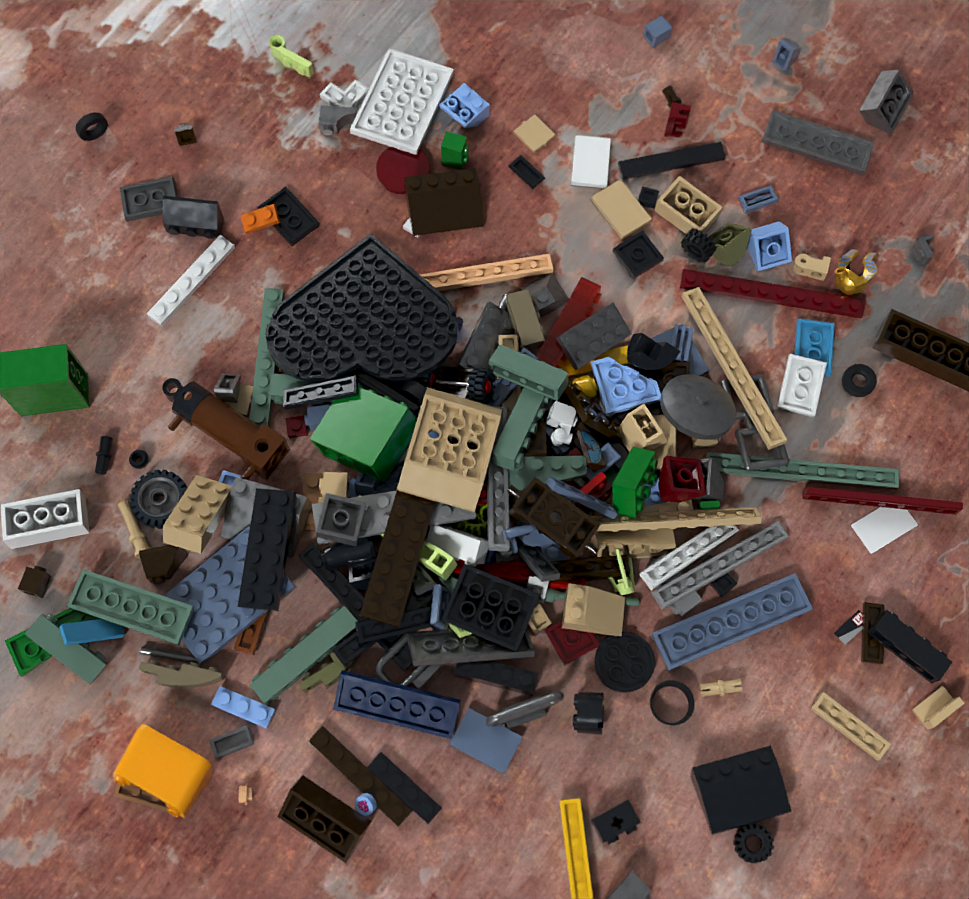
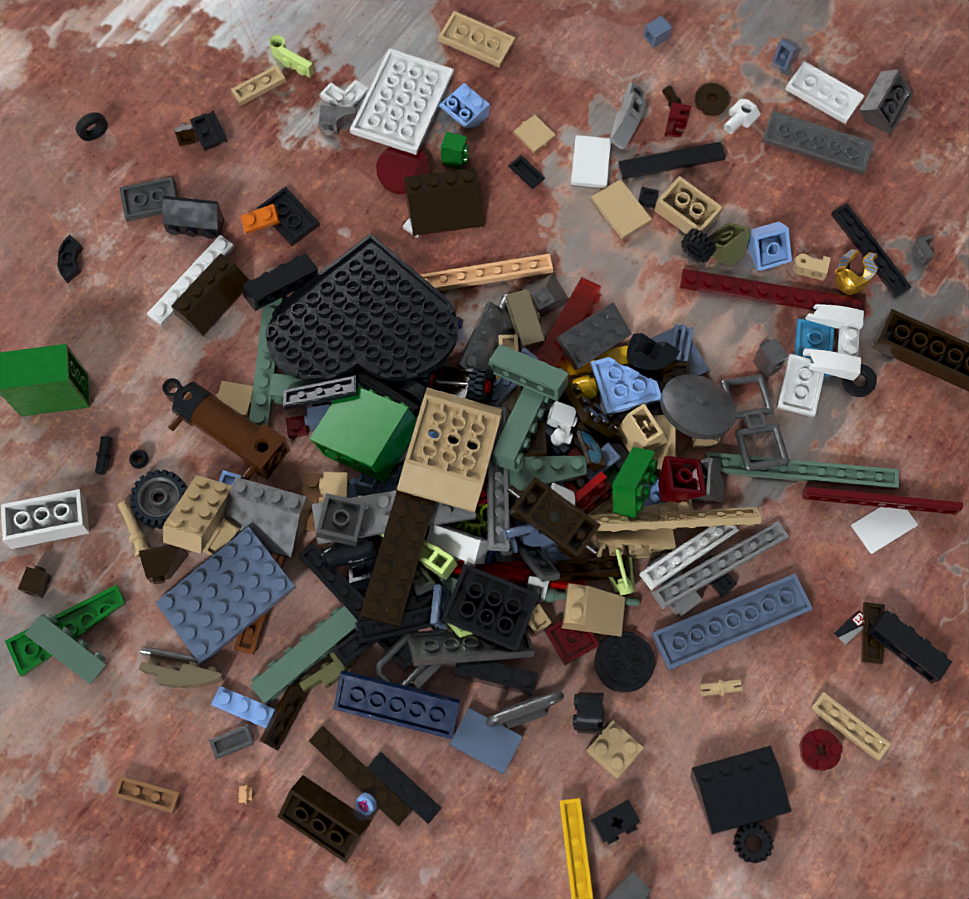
dark azure tile [59,619,125,646] -> none
sand green plate [67,569,195,646] -> none
light orange windscreen [113,724,213,818] -> none
flat silver slope [214,373,241,403] -> none
black plate [237,488,296,611] -> none
sand blue tile [545,476,618,519] -> none
black plate [612,230,664,279] -> none
black tyre [650,680,695,725] -> none
tan plate [681,287,787,450] -> none
green tile [697,500,720,510] -> none
sand blue tile [738,185,779,214] -> none
tan panel [912,686,965,730] -> none
none -> black tile [57,234,83,284]
none -> dark brown slope [171,253,249,336]
none -> black plate [190,110,228,151]
none -> tan tile [203,518,241,557]
none -> tan plate [231,65,286,106]
none -> black brick [243,253,318,311]
none -> dark brown plate [259,685,307,751]
none -> tan plate [438,11,515,68]
none -> tan plate [586,720,644,780]
none -> light grey slope [610,82,646,150]
none -> dark brown tile [694,83,730,116]
none -> white piece [724,99,761,134]
none -> flat silver brick [753,338,789,379]
none -> white plate [785,61,864,124]
none -> dark red plate [799,729,843,771]
none -> white wedge [803,304,864,381]
none -> black tile [831,203,912,298]

